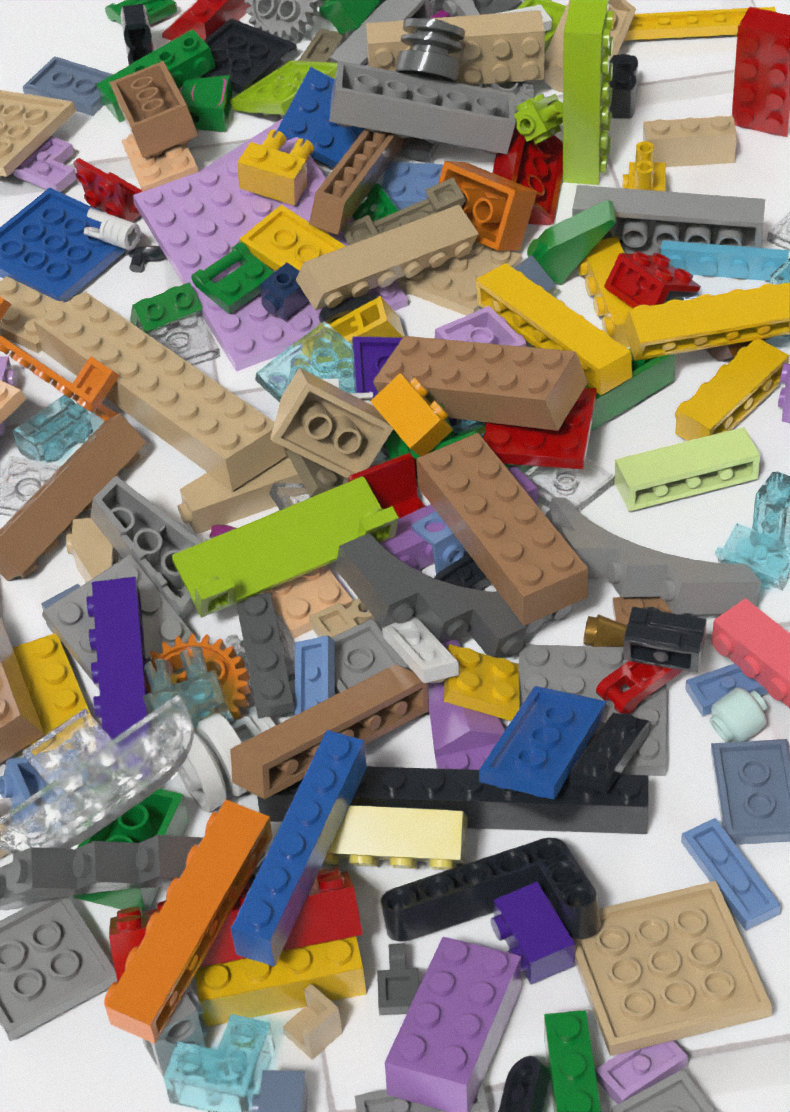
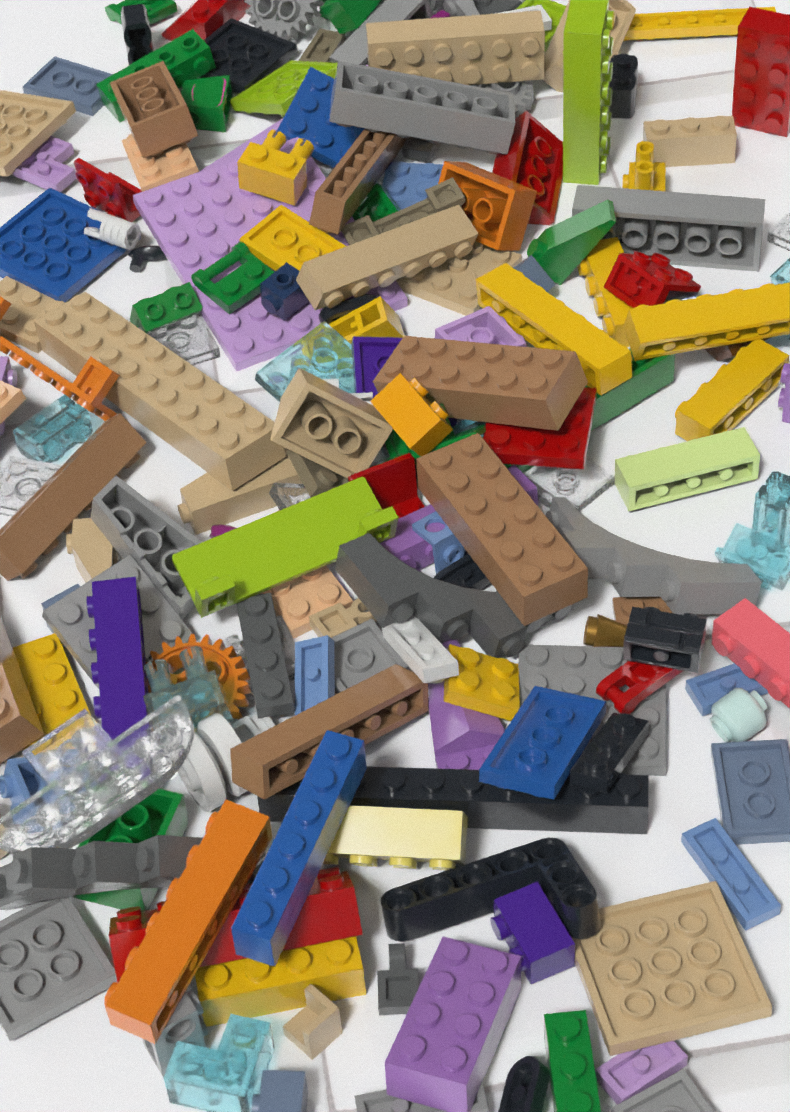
dark grey wheel [395,18,465,83] -> none
lime brick [513,93,563,144] -> none
medium azure plate [661,240,789,282] -> none

